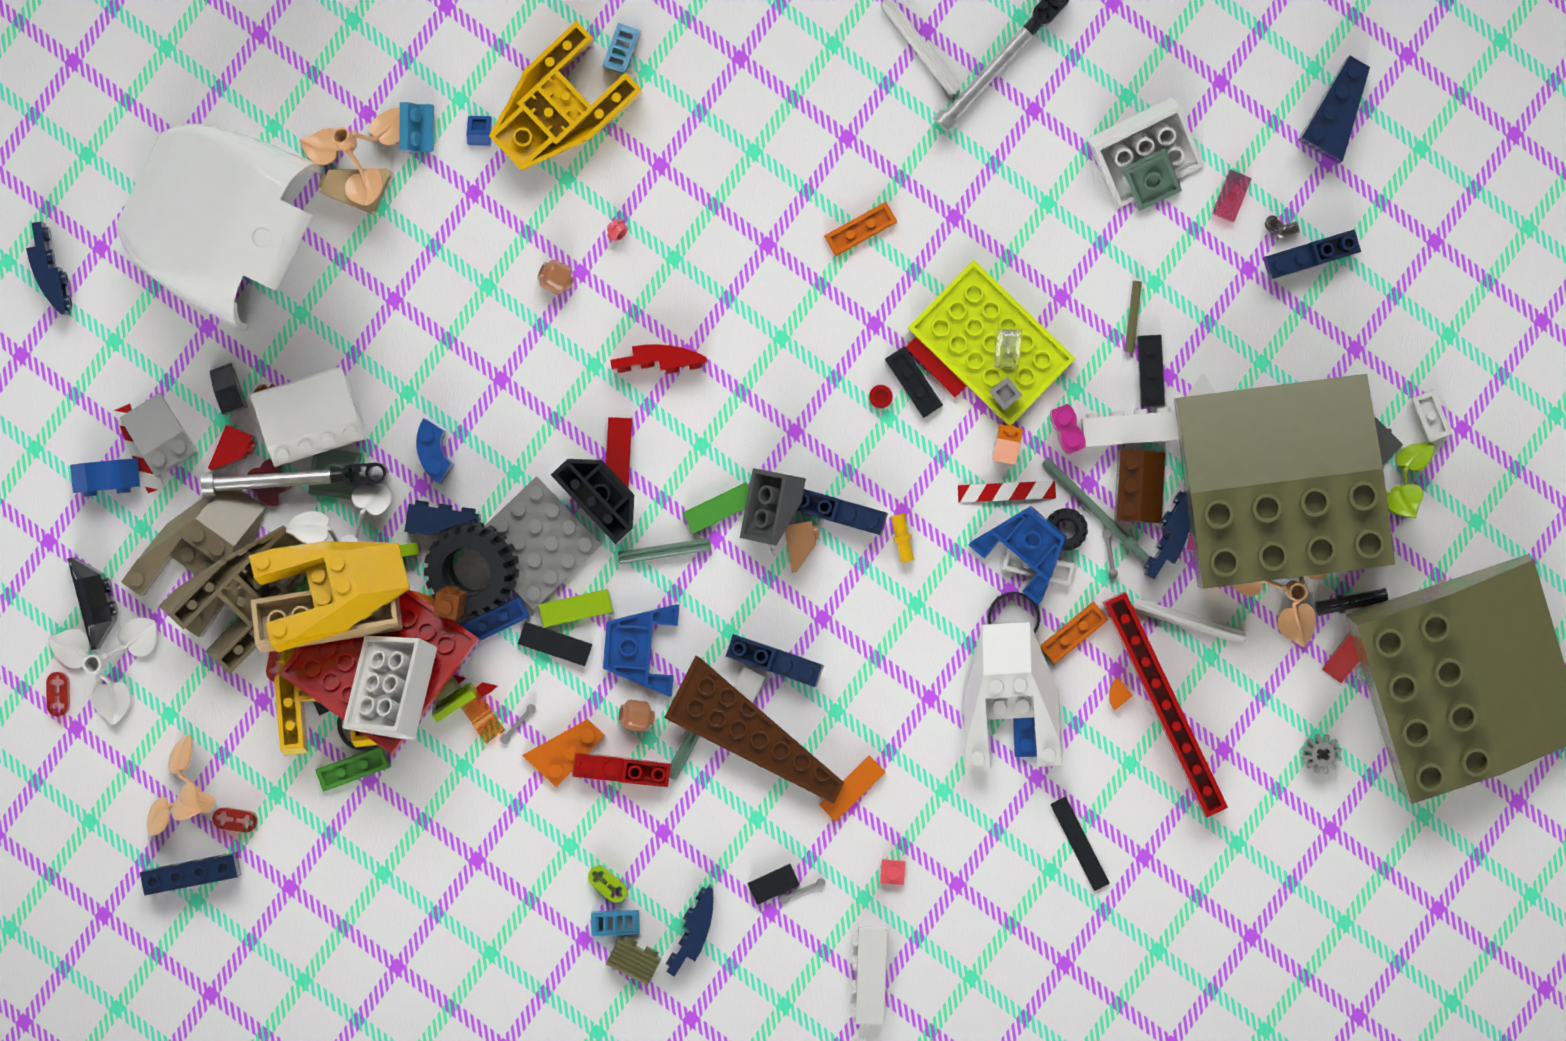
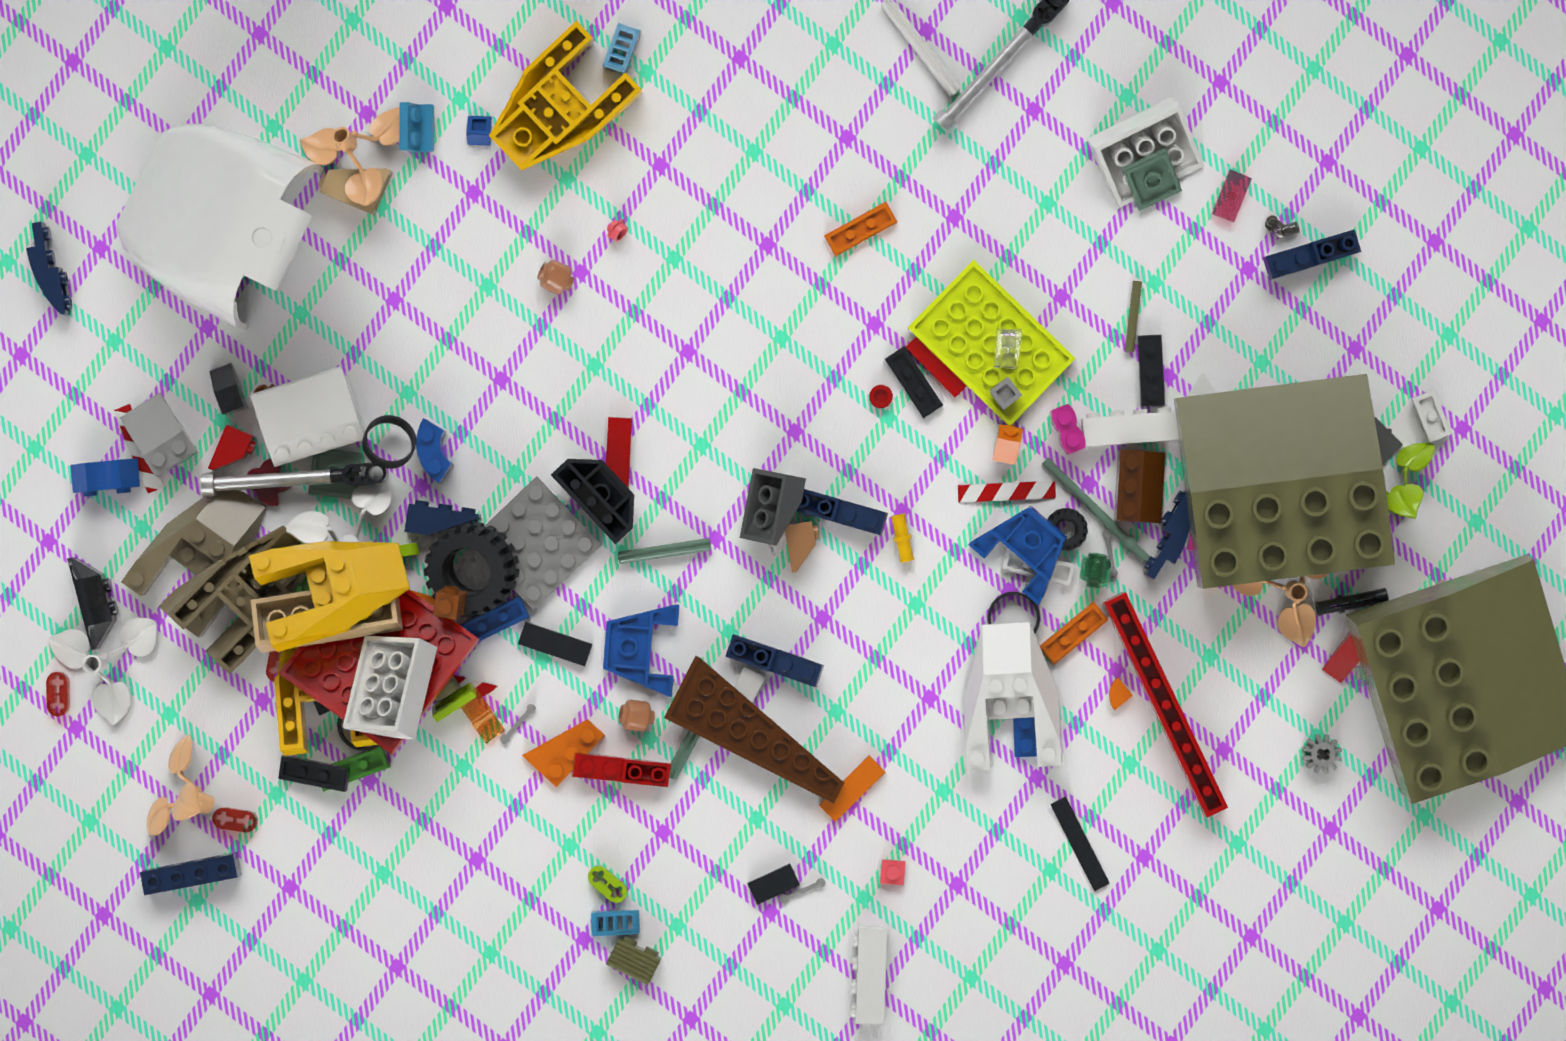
lime tile [539,589,613,627] -> none
red slope [610,344,708,374] -> none
dark blue slope [665,884,714,977] -> none
bright green tile [682,482,749,534] -> none
white axle [1132,598,1246,644] -> none
dark blue wedge [1298,55,1370,164] -> none
none -> black tile [278,755,350,792]
none -> black tyre [362,415,417,469]
none -> clear green head [1079,552,1112,588]

